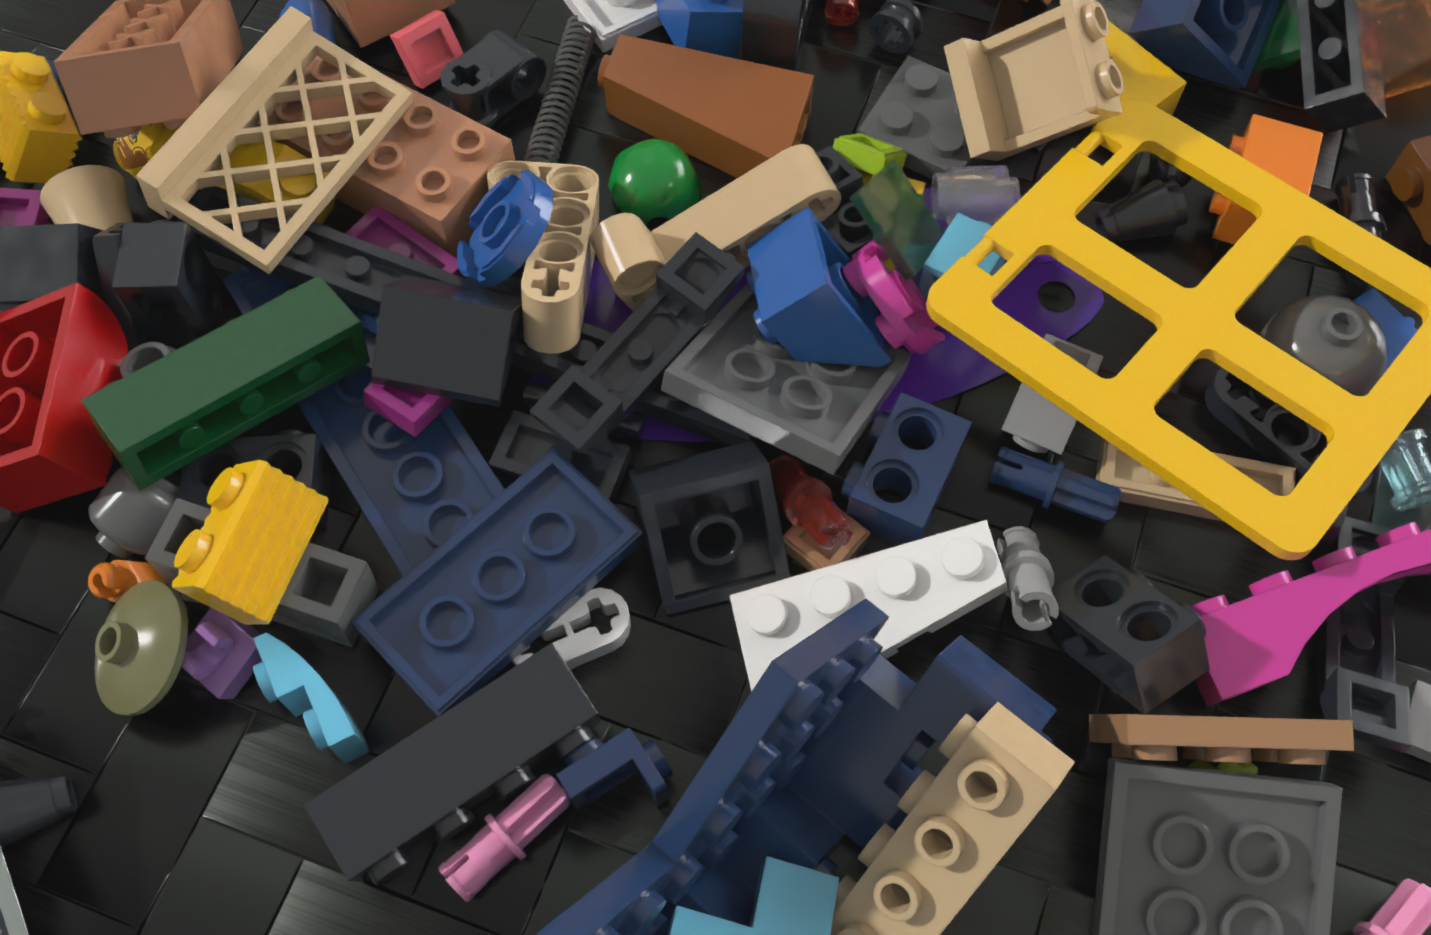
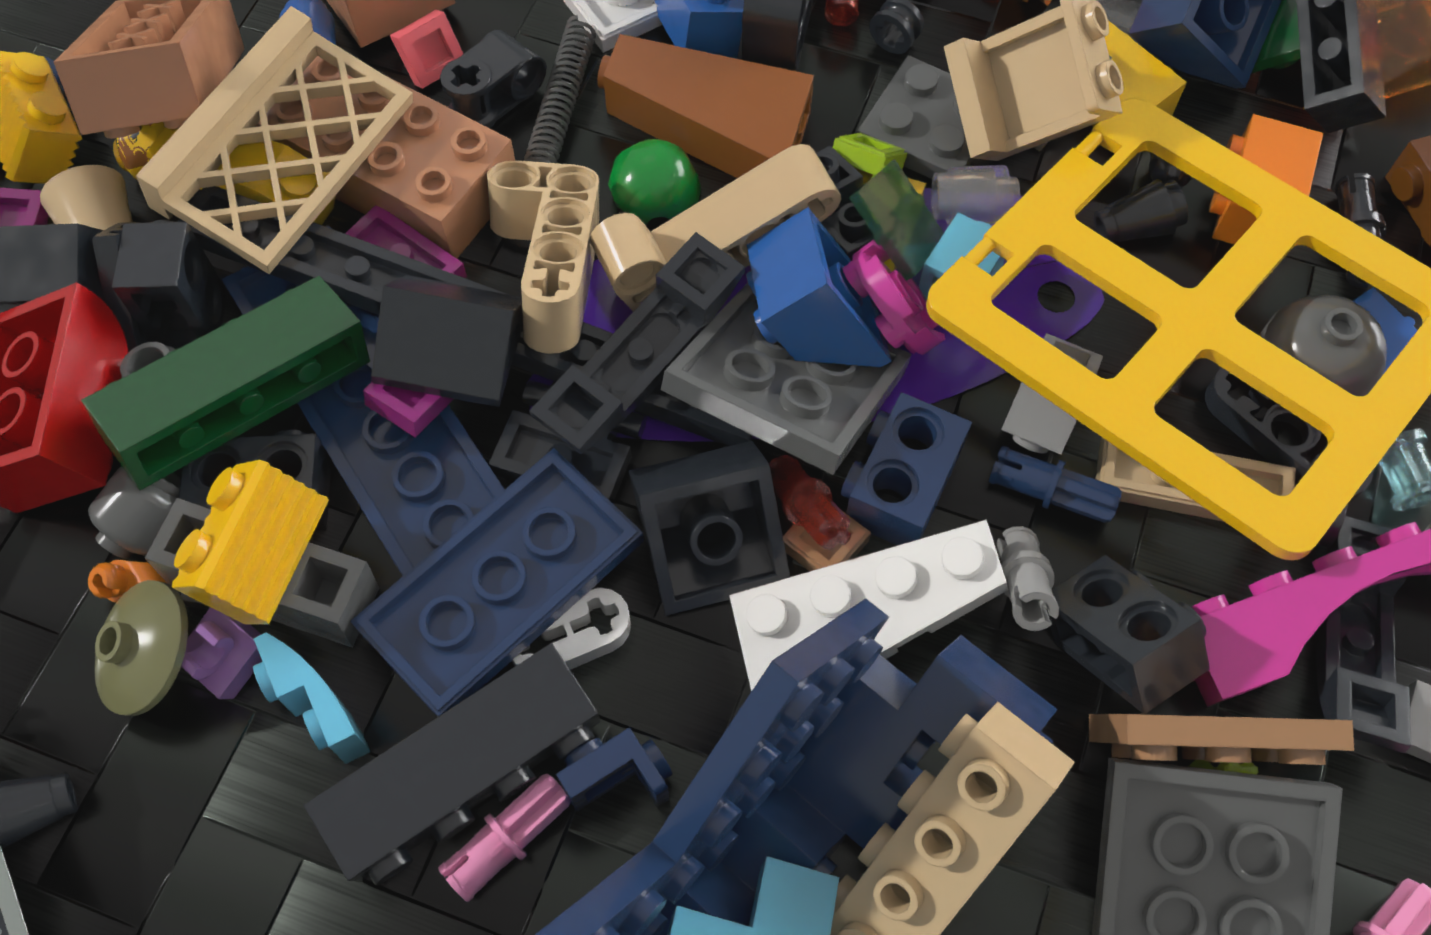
blue tile [457,170,553,287] -> none

